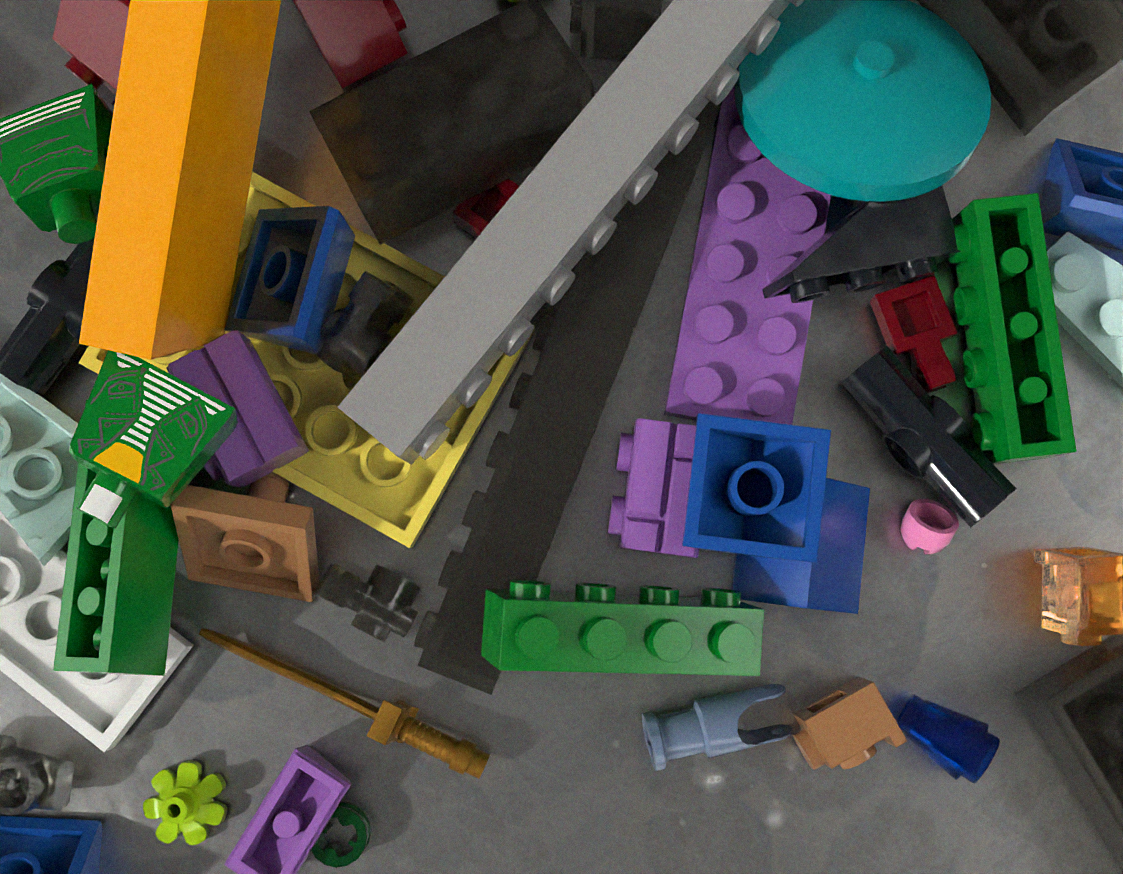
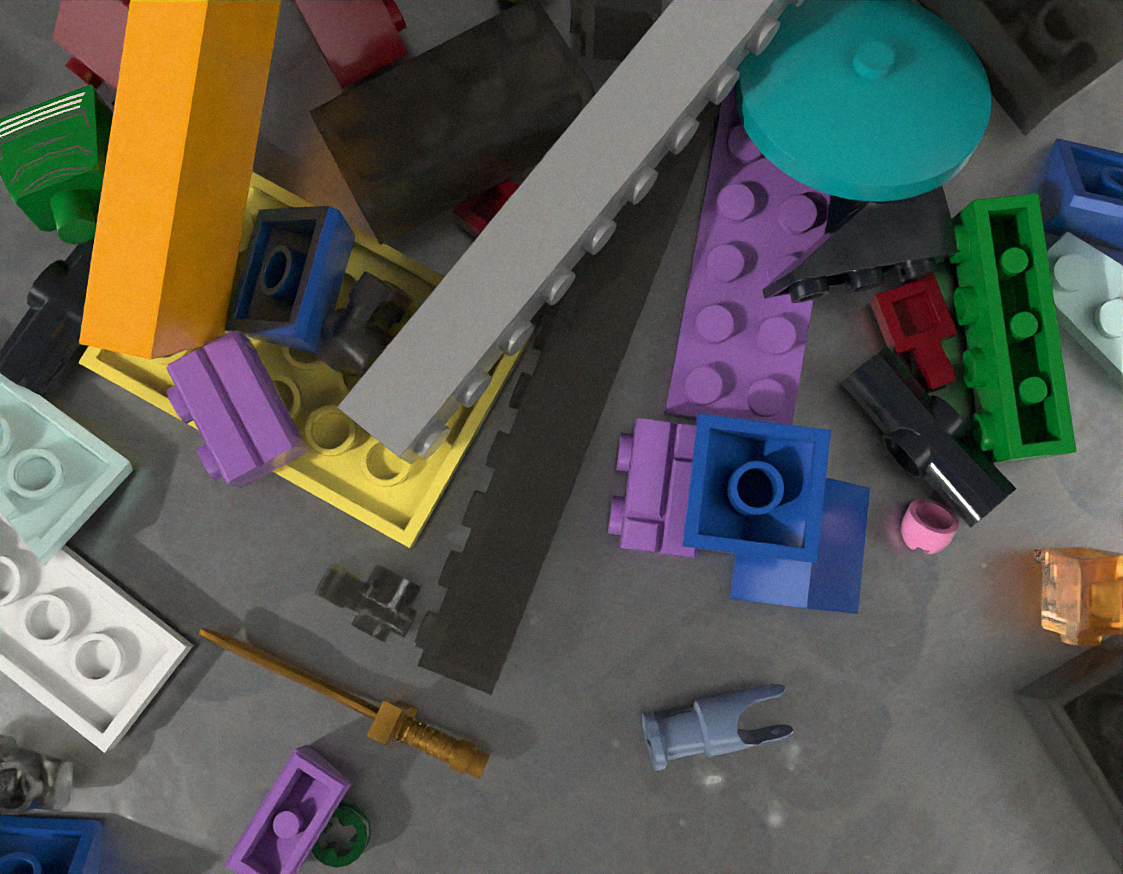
green brick [53,400,179,676] -> none
green torso [69,350,238,529] -> none
lime plant [143,760,227,845] -> none
medium nougat tile [171,472,319,602] -> none
green brick [481,580,765,676] -> none
medium nougat brick [793,676,907,770] -> none
clear blue cone [896,694,1000,783] -> none

